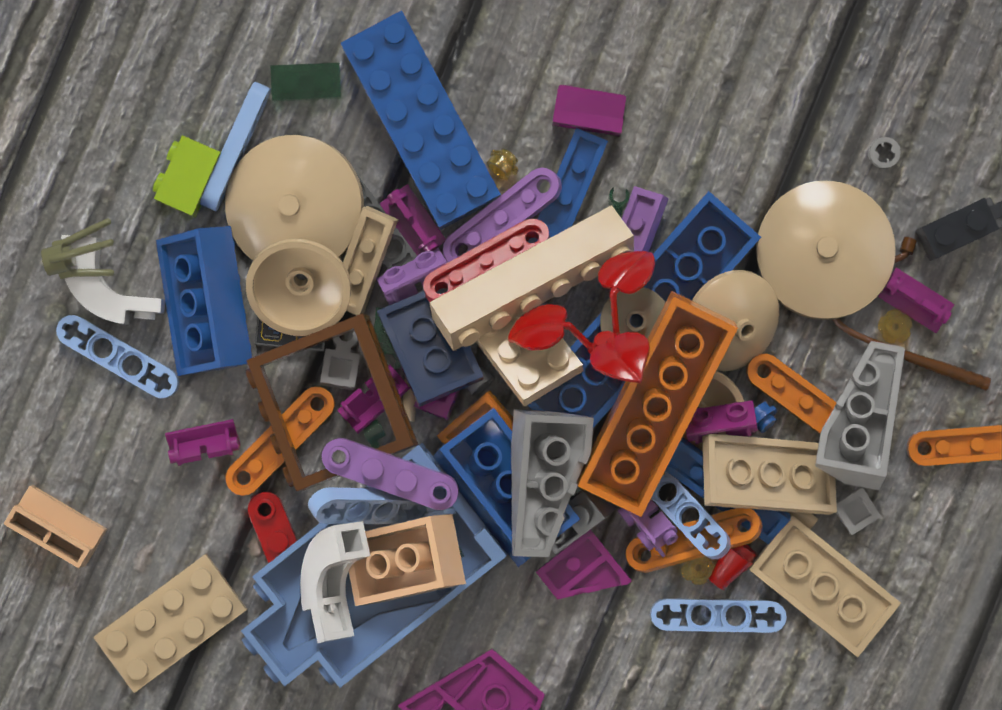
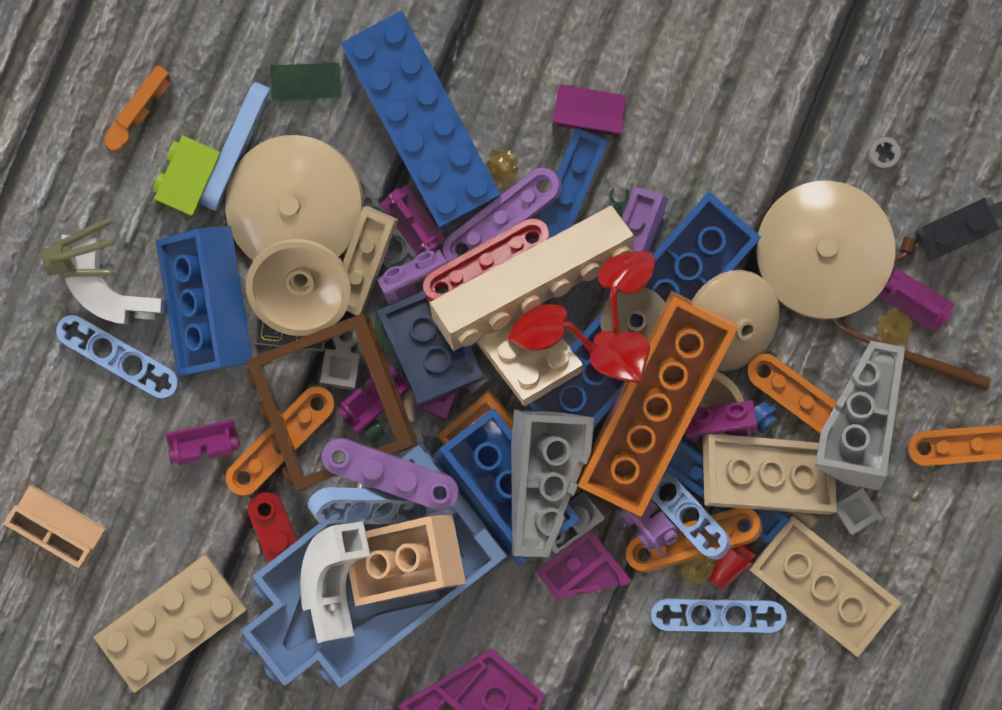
none -> orange hinge [103,65,171,151]

